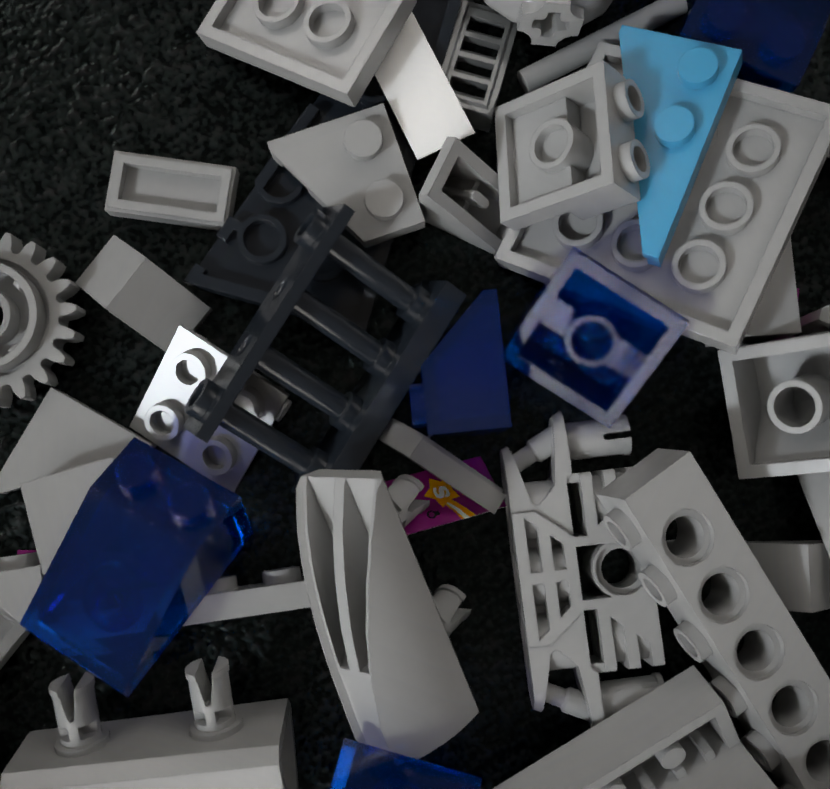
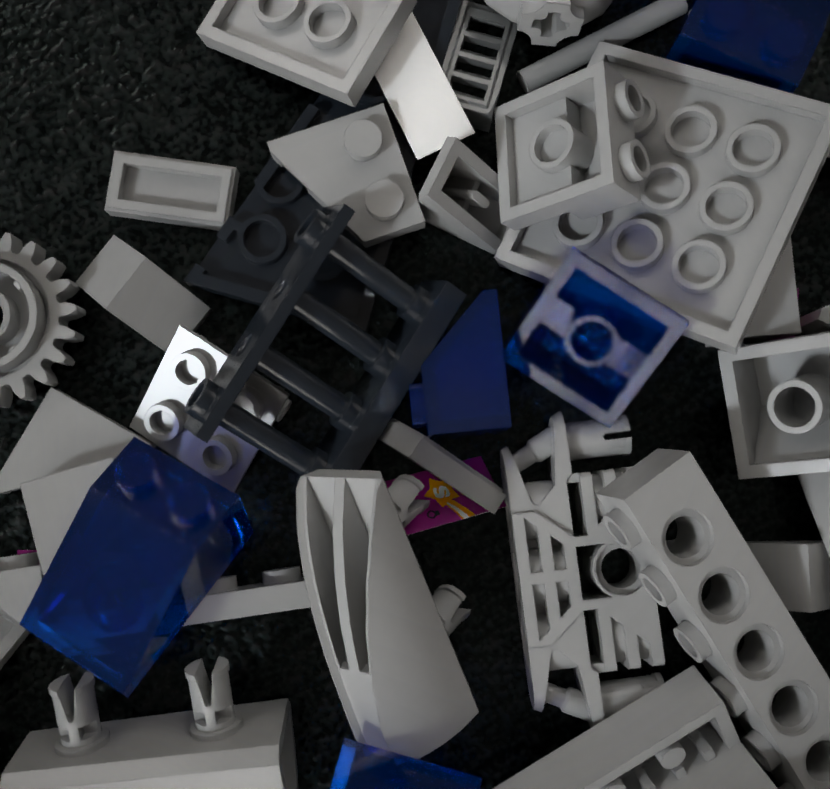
dark azure wing [619,25,742,267] -> none

